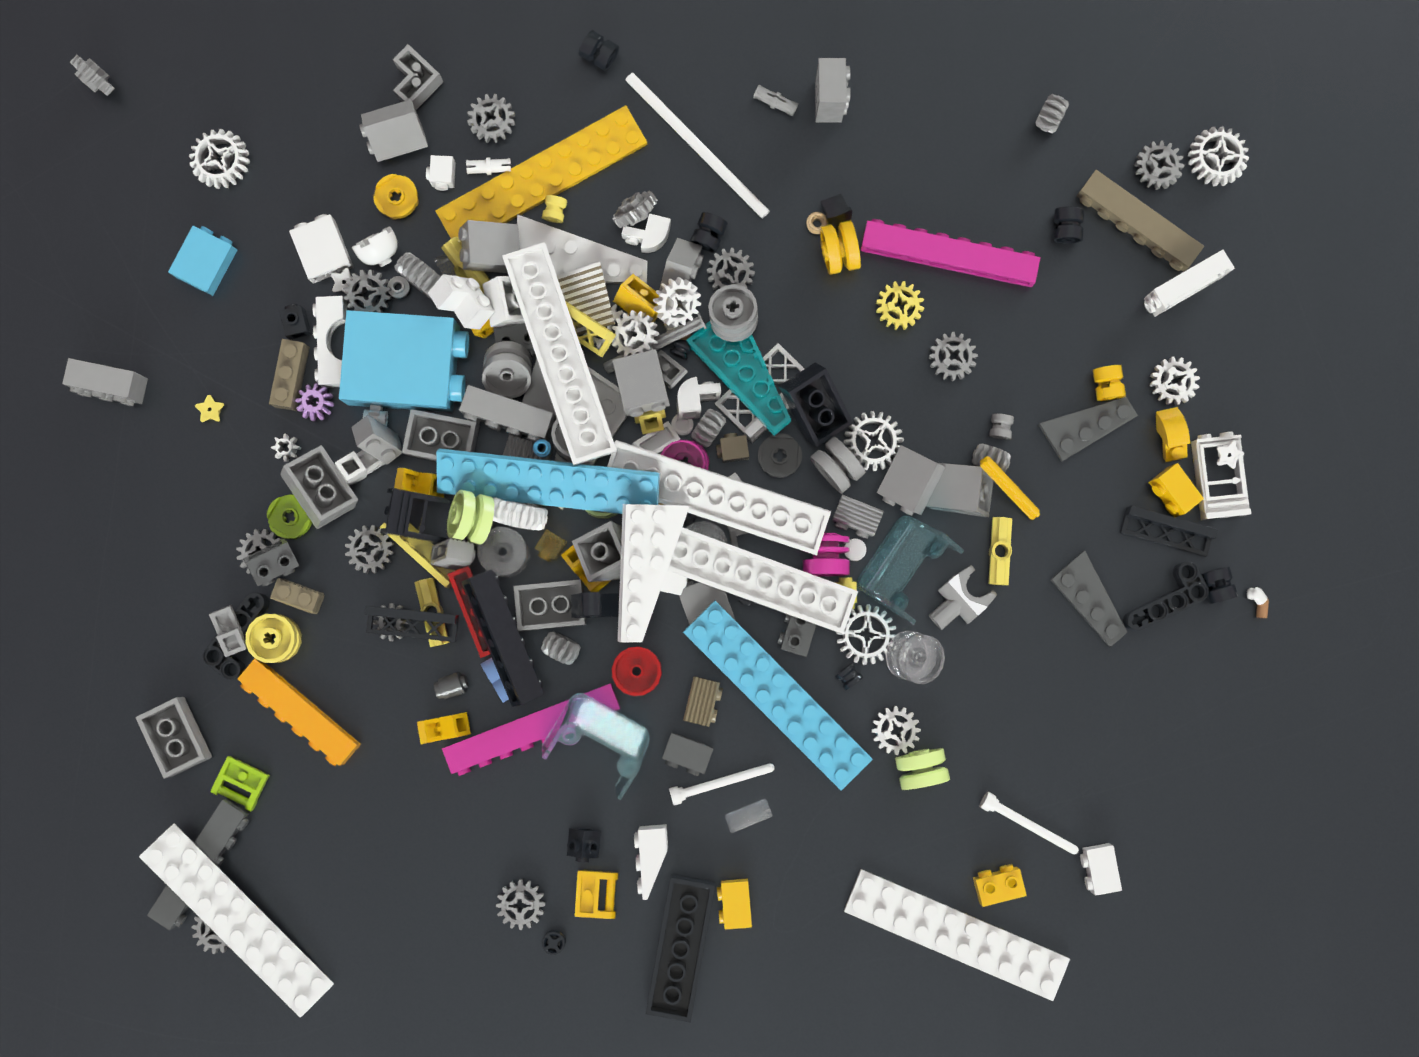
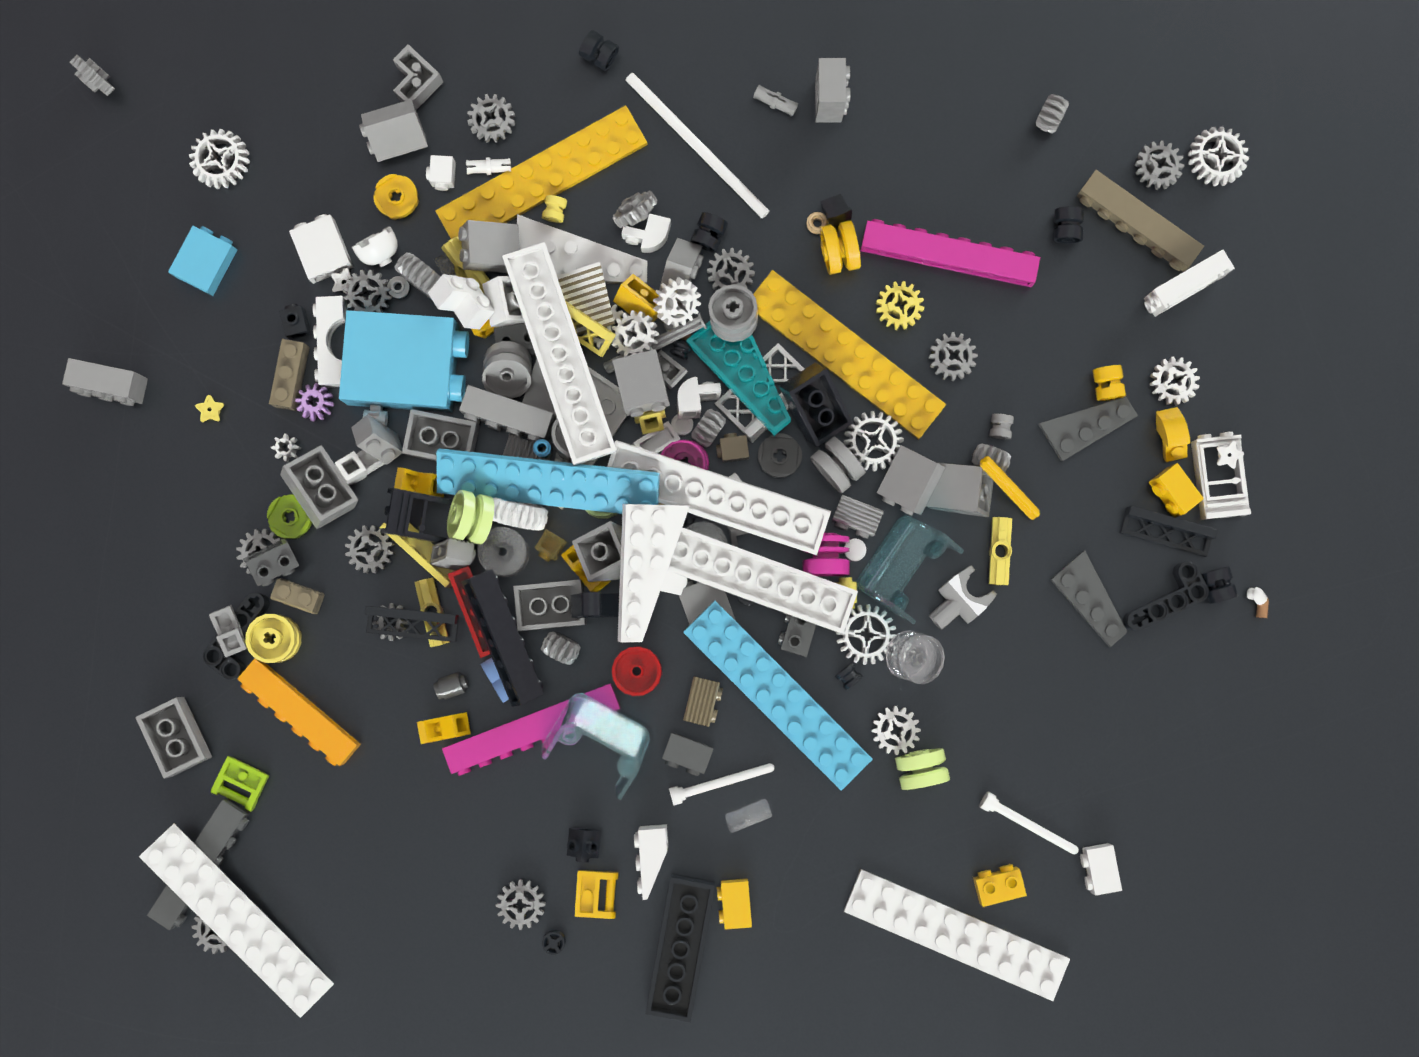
none -> yellow plate [753,270,946,440]

